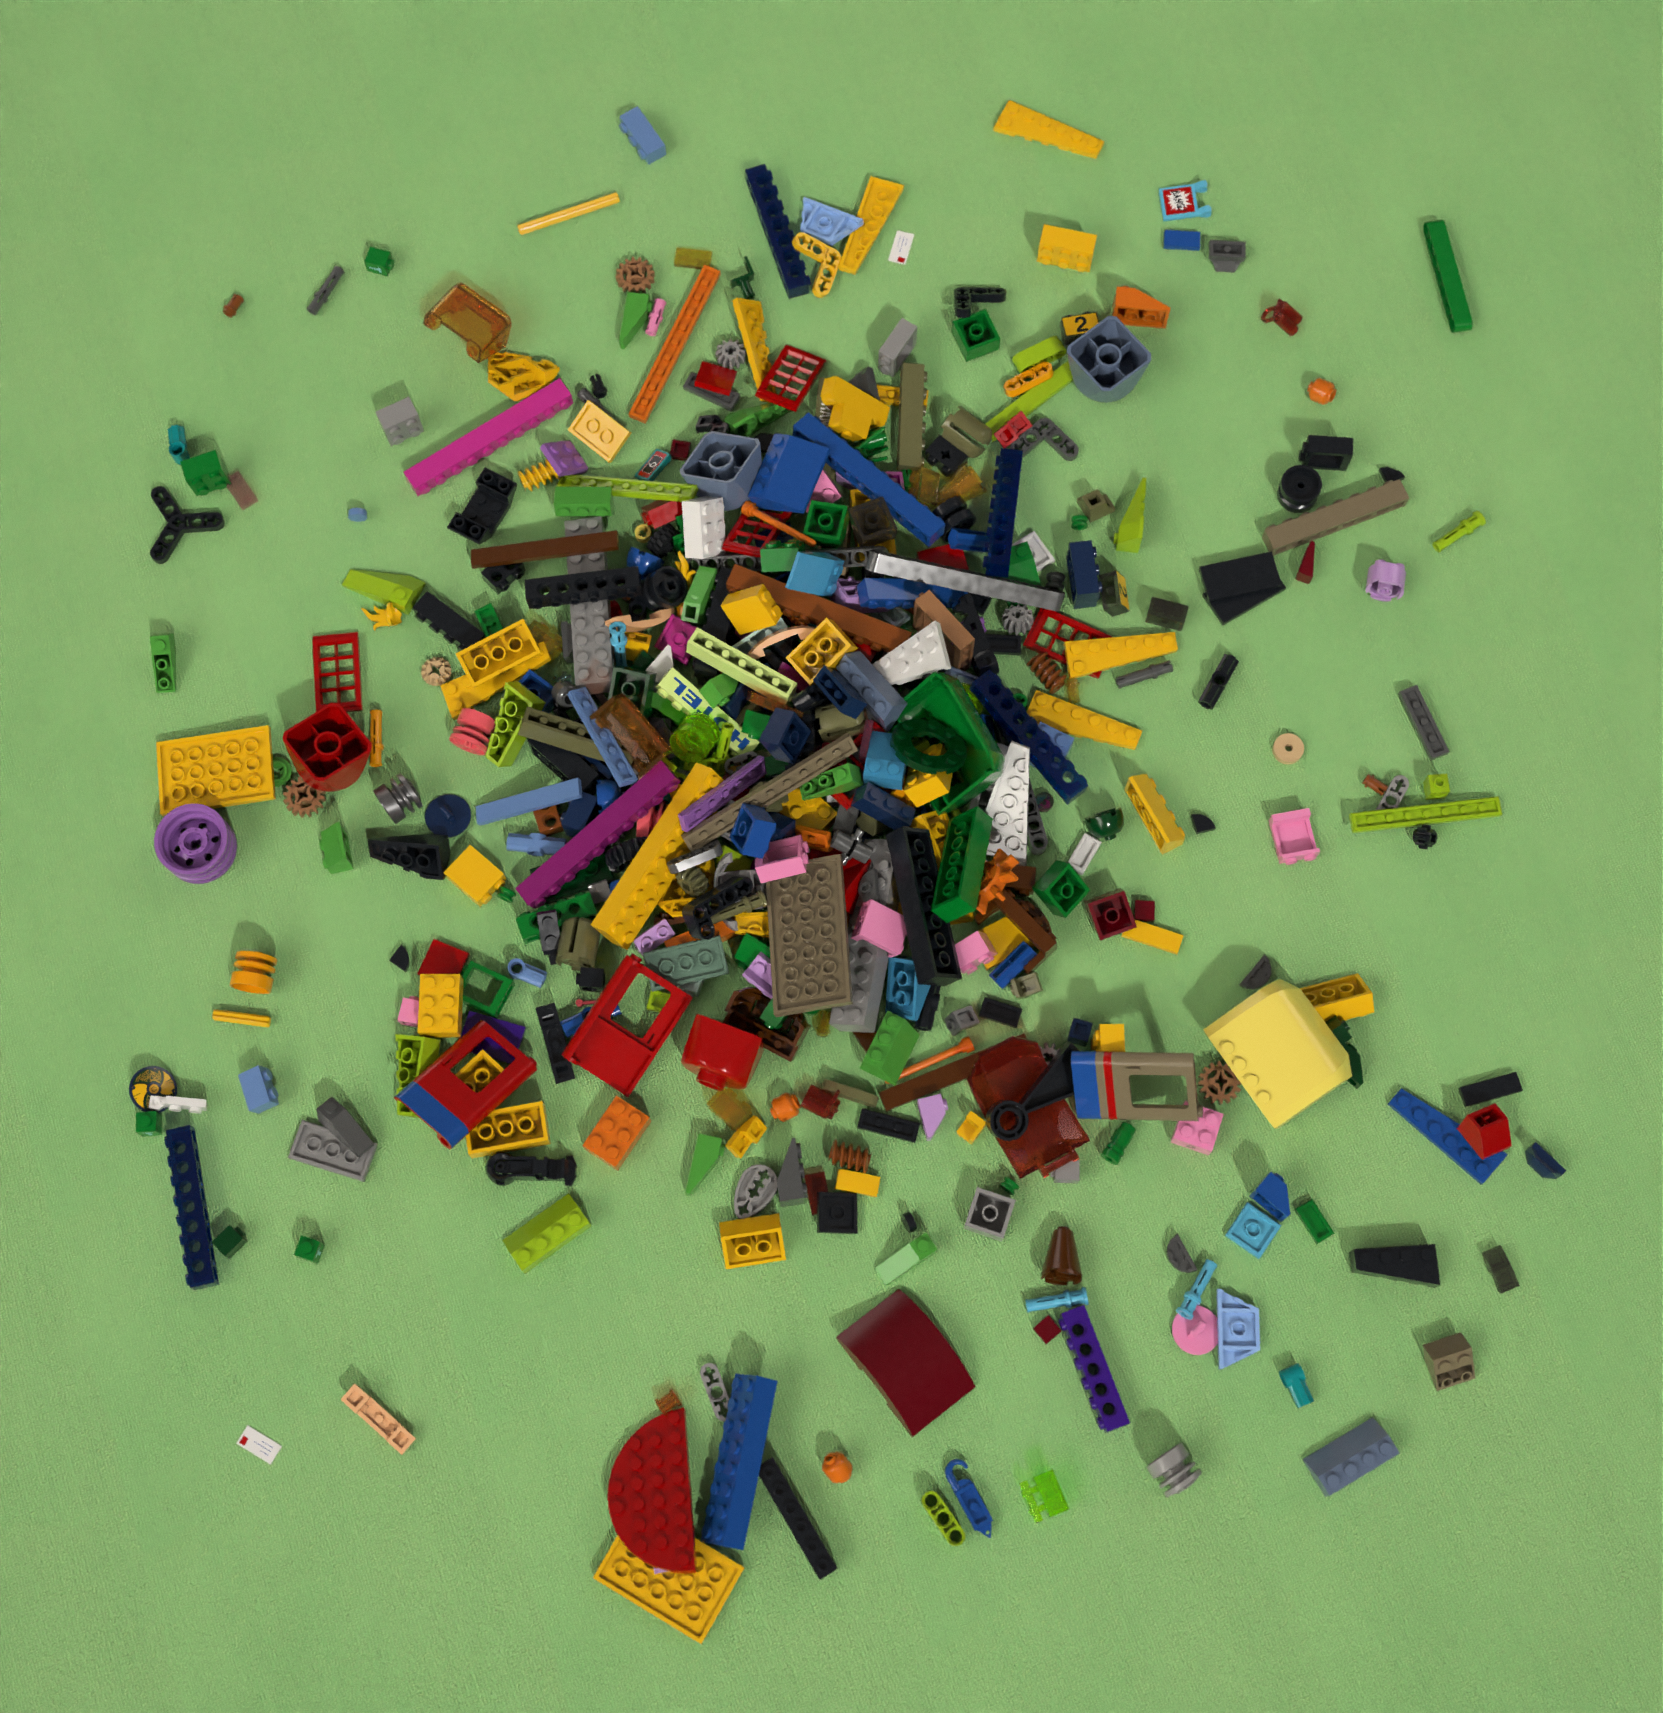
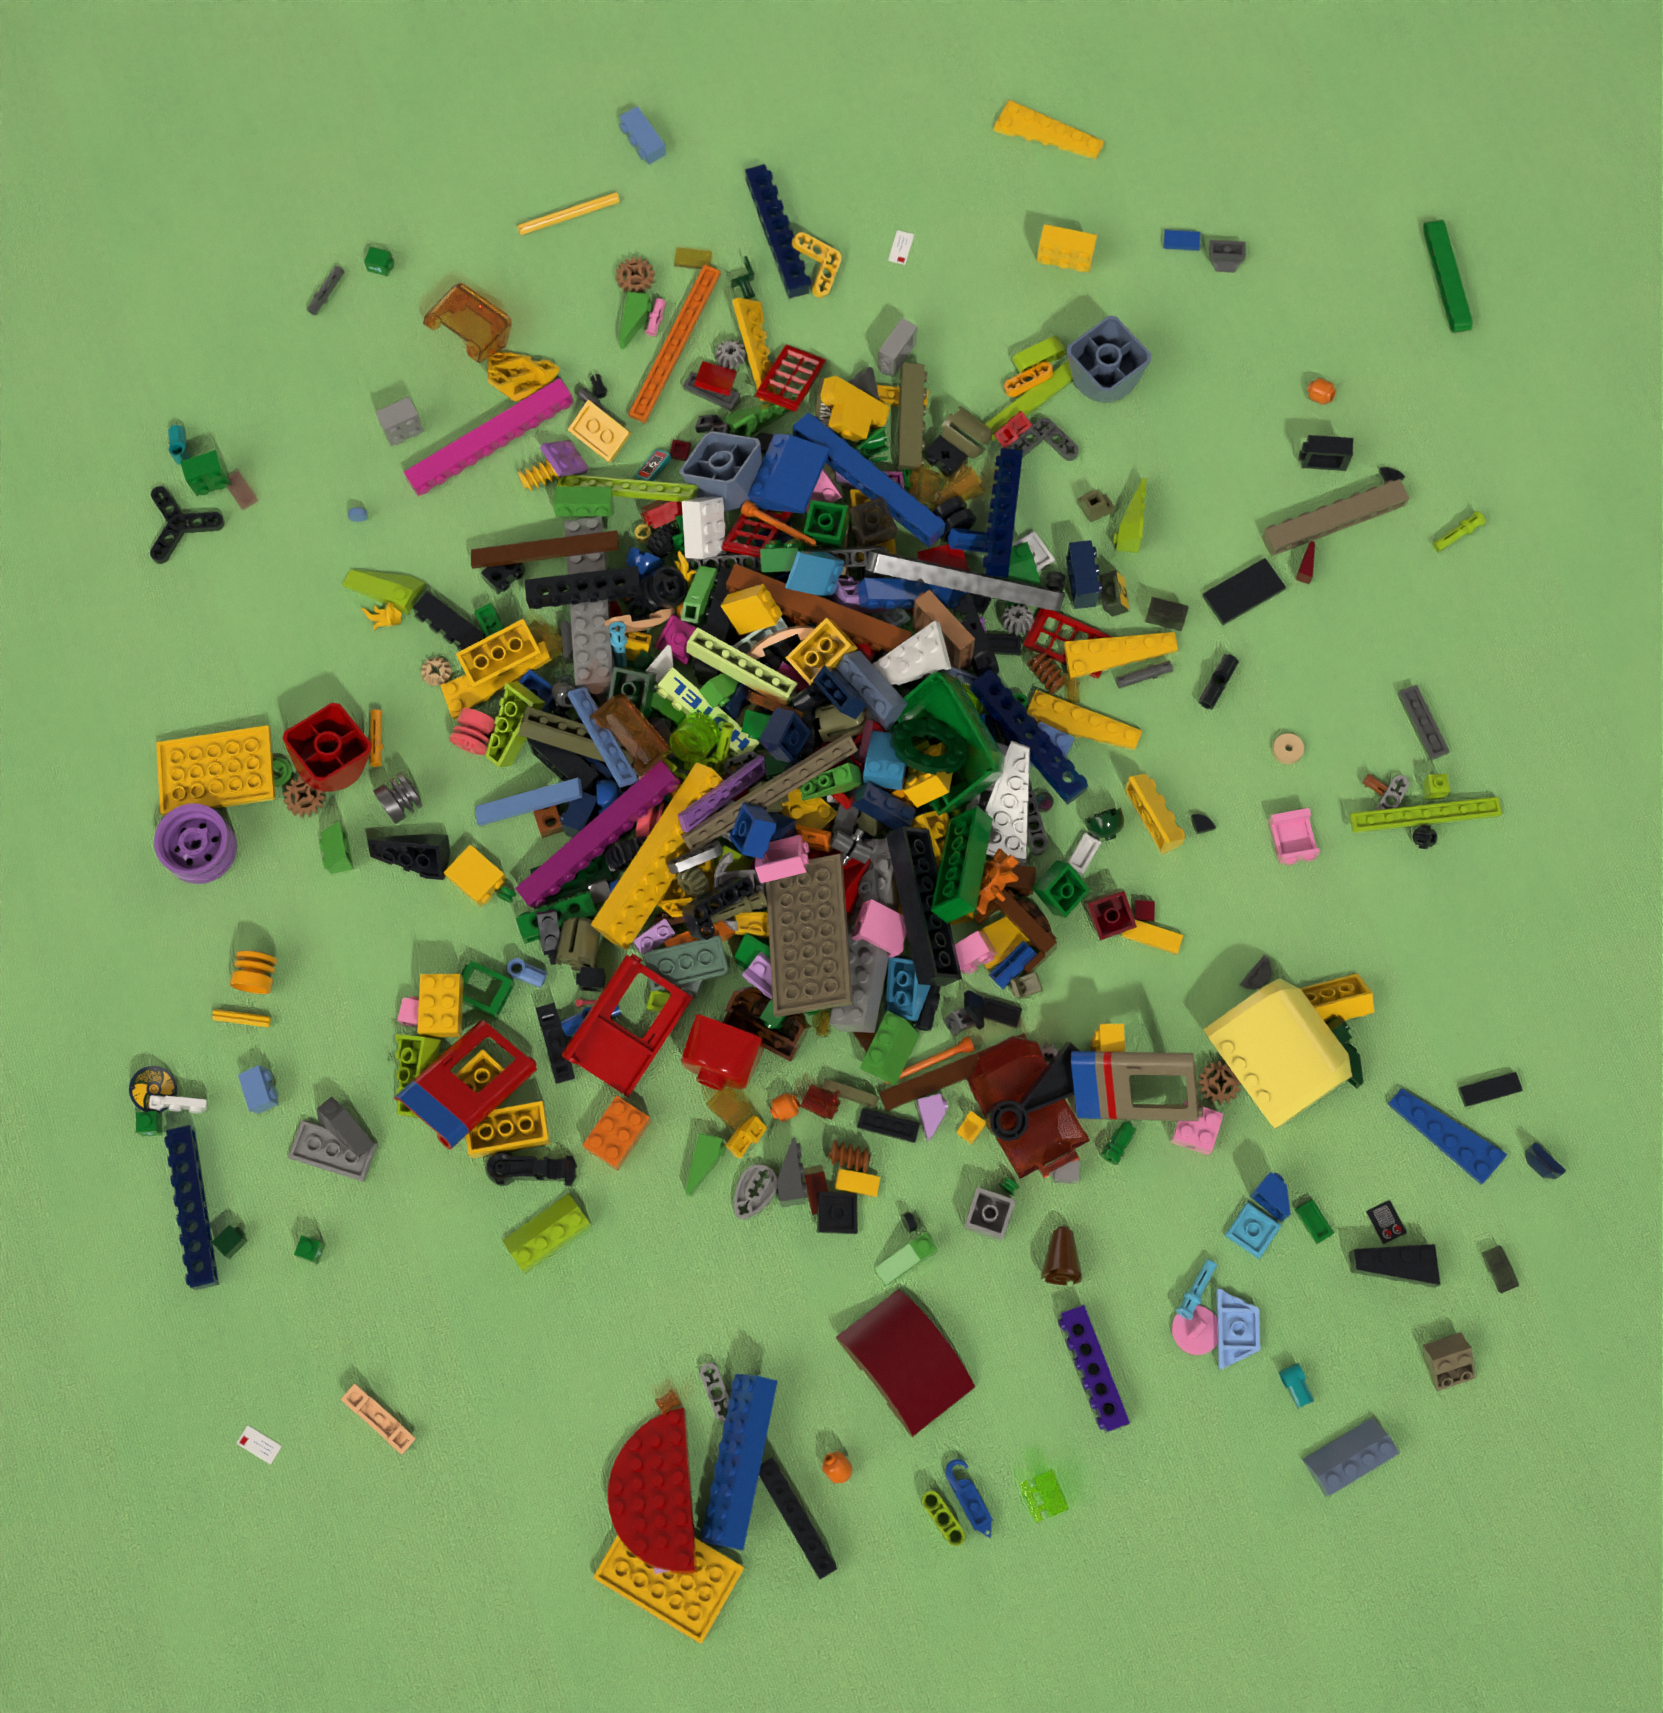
bright green slope [150,633,176,693] -> none
dark orange pin [223,294,244,318] -> none
red piece [312,632,363,712] -> none
black tile [389,945,409,973] -> none
red tile [417,939,470,976] -> none
dark blue shield [425,794,471,838] -> none
black slope [447,467,517,545] -> none
dark purple tile [460,1011,526,1064] -> none
medium blue piece [506,833,567,856] -> none
yellow slope [719,1213,786,1269] -> none
light blue wing [800,197,864,246] -> none
yellow wing [838,176,904,275] -> none
green brick [952,309,1001,362] -> none
black beam [954,287,1006,318] -> none
medium azure pin [1025,1287,1088,1313] -> none
dark red tile [1033,1315,1062,1344] -> none
brick [1060,312,1099,346] -> none
dark blue panel [1067,1018,1093,1047] -> none
green bush [1071,515,1088,530] -> none
orange slope [1112,286,1170,329] -> none
light grey wheel [1146,1442,1202,1498] -> none
flag [1159,180,1212,222] -> none
dark grey plate [1167,1234,1198,1273] -> none
black tile [1199,551,1282,603] -> none
clear red piece [1261,299,1303,336] -> none
black wheel [1277,465,1322,513] -> none
lavender brick [1366,559,1406,601] -> none
red slope [1457,1103,1512,1160] -> none
none -> black tile [964,990,984,1030]
none -> black sticker [1367,1200,1407,1244]

